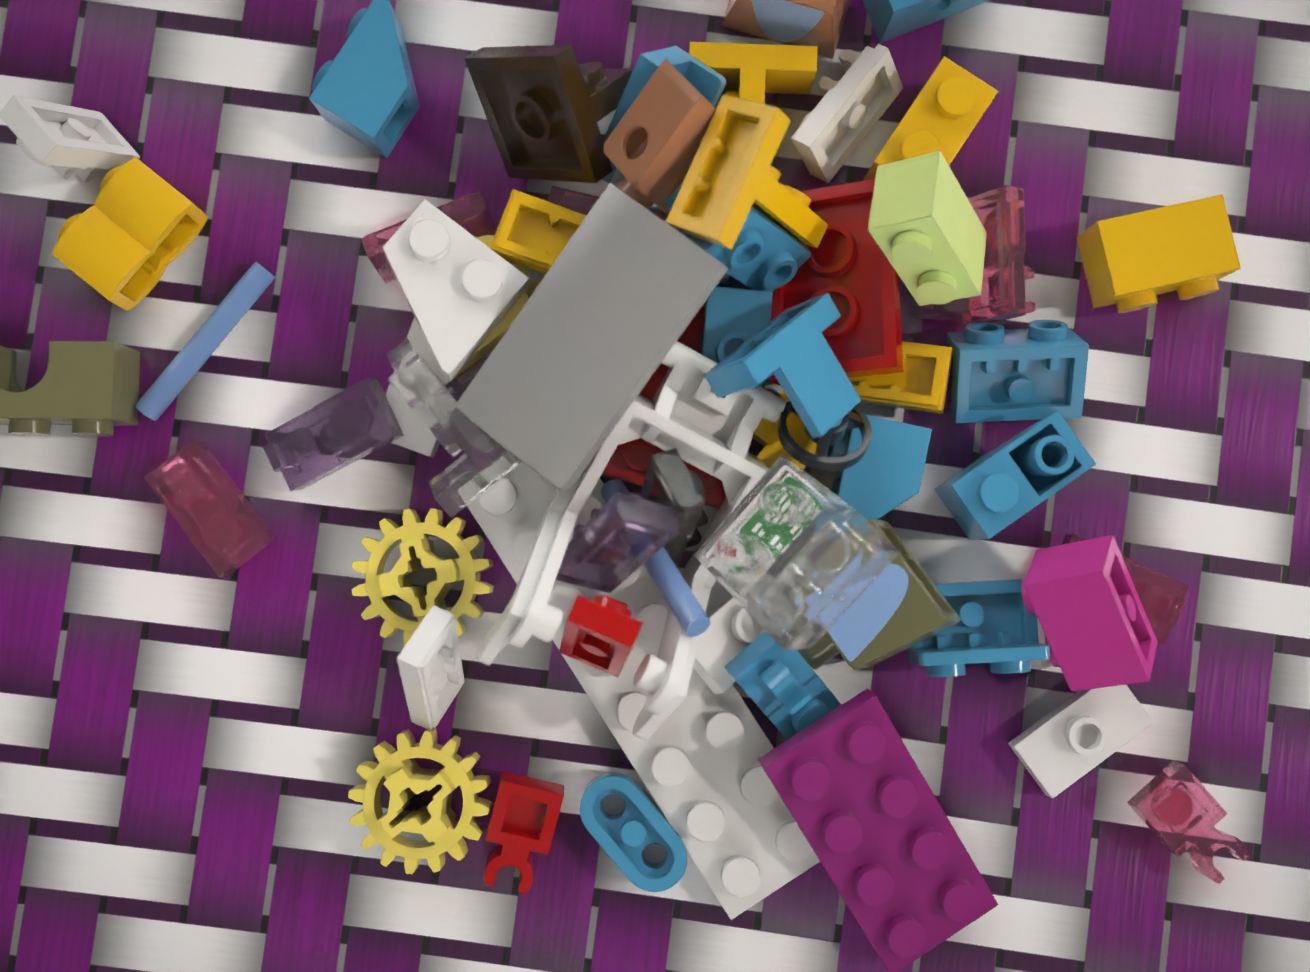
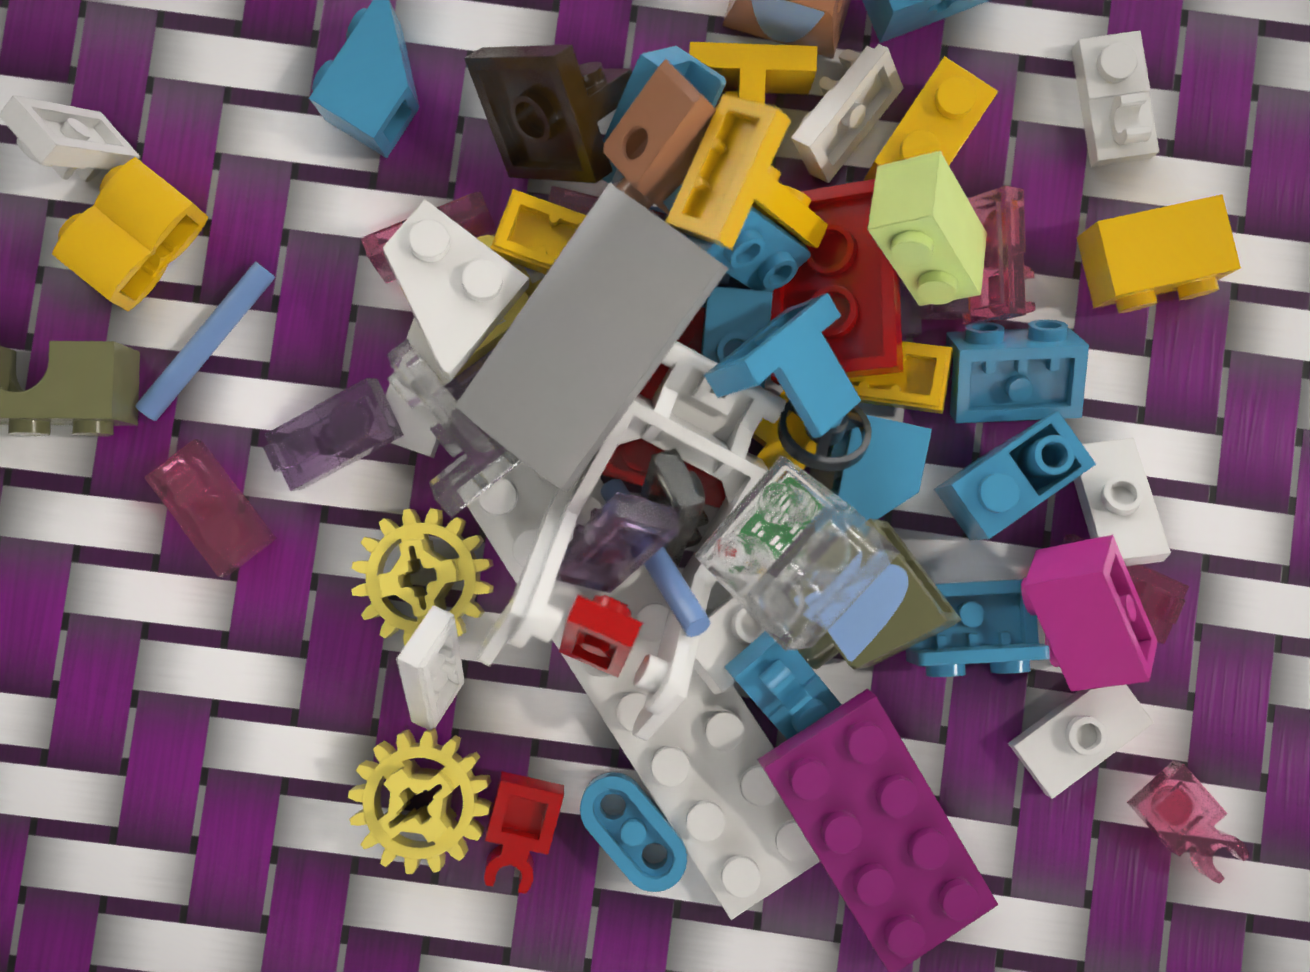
none -> white plate [1071,31,1159,167]
none -> white plate [1074,437,1171,566]

